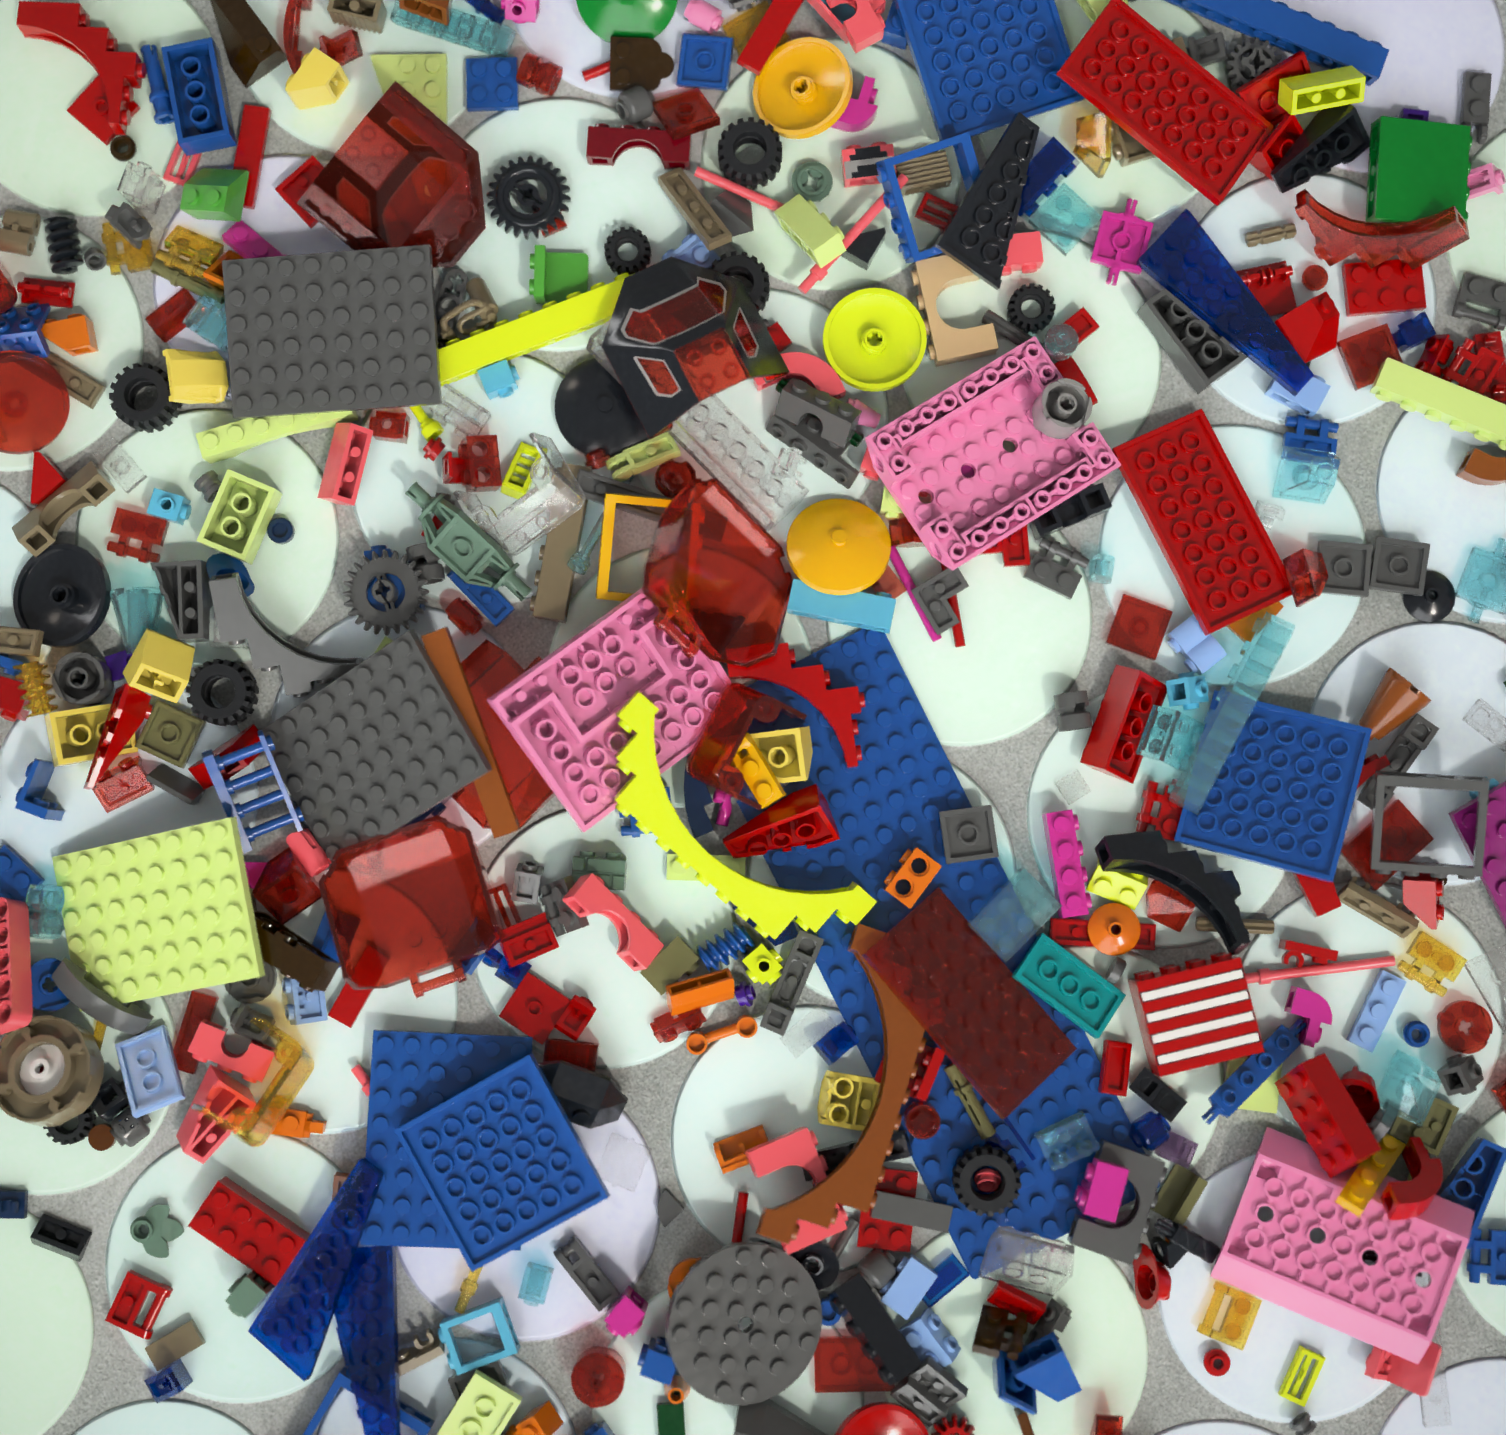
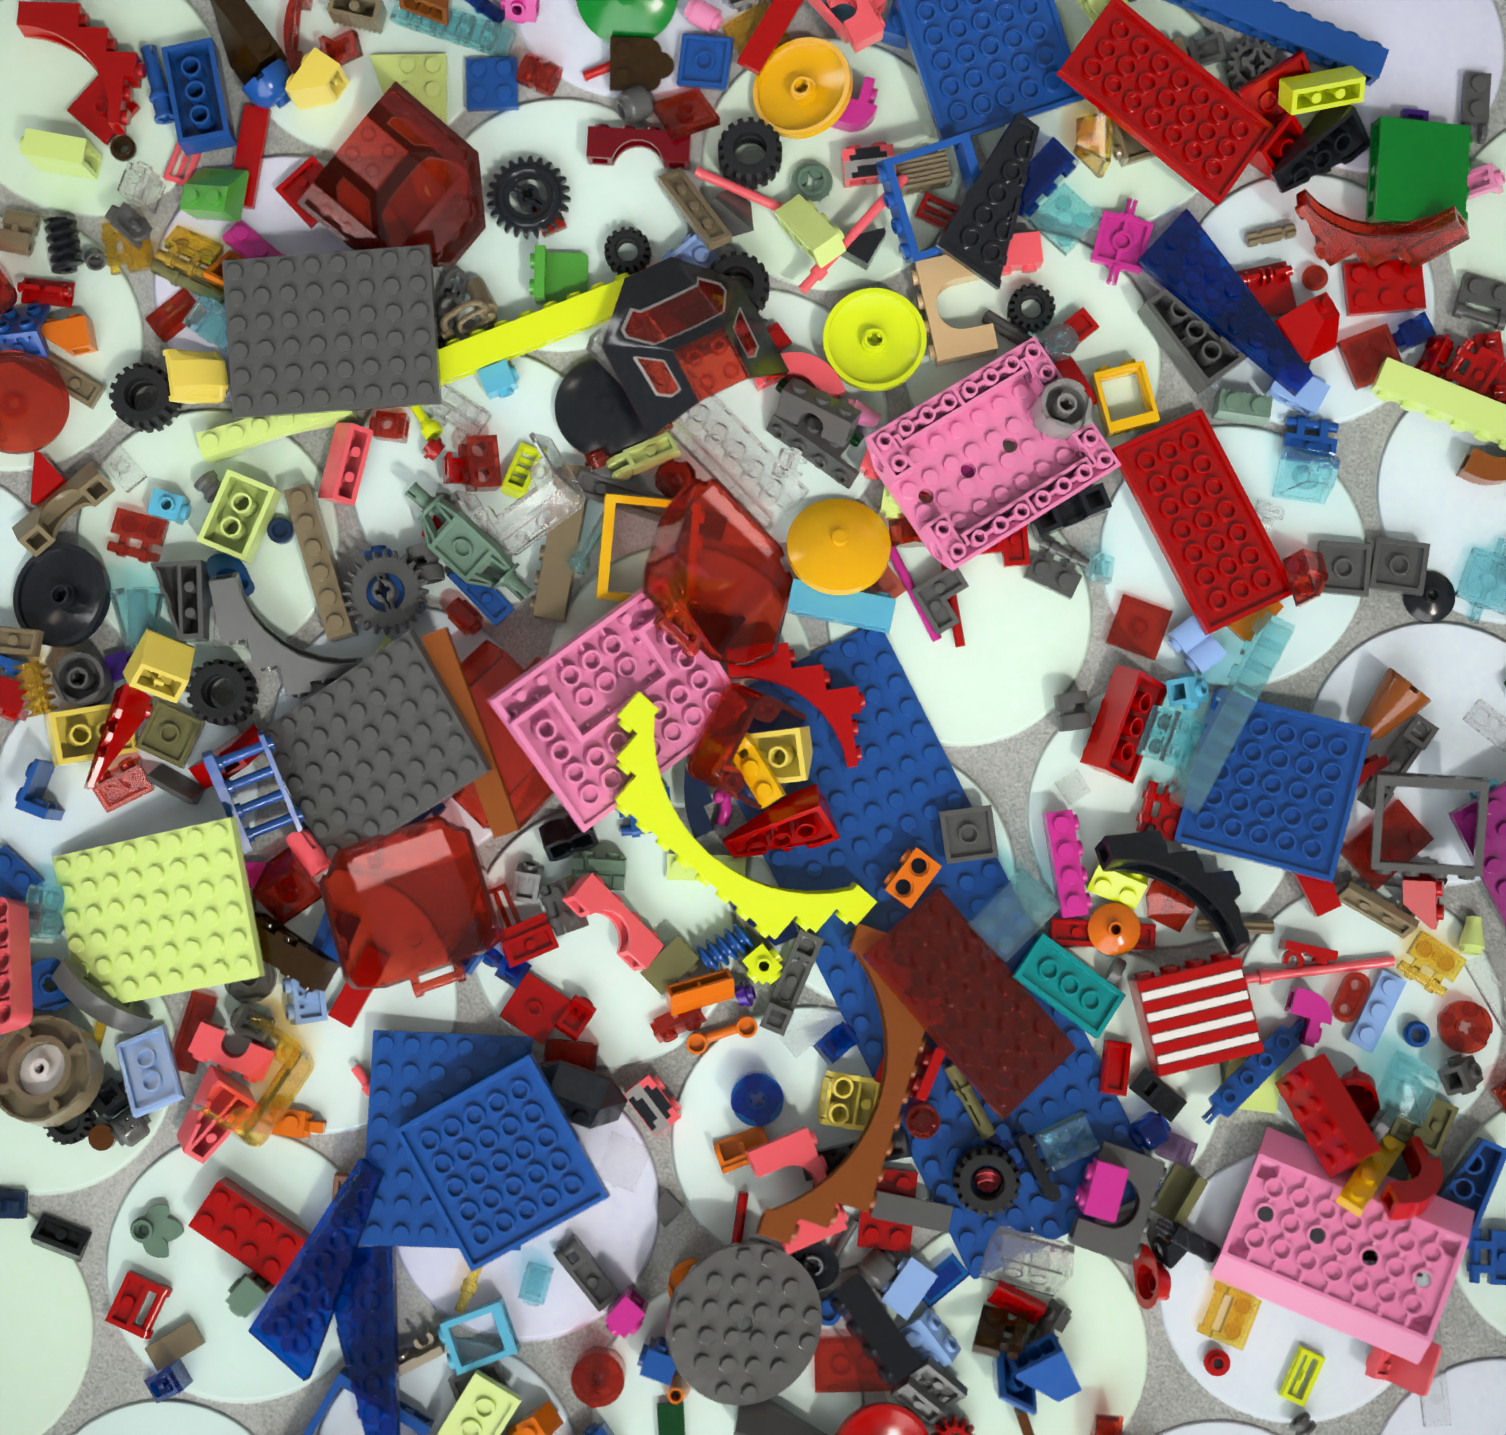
none -> yellowish green brick [19,128,103,180]
none -> blue cylinder [242,59,292,109]
none -> dark tan brick [283,483,358,643]
none -> black brick [539,815,599,861]
none -> brick [624,1073,683,1137]
none -> clear blue brick [730,1070,784,1127]
none -> black hinge [1013,1131,1062,1203]
none -> yellow window [1090,359,1160,438]
none -> sand green brick [1212,388,1273,426]
none -> clear red plate [1331,972,1371,1023]
none -> yellowish green cone [1458,916,1485,956]

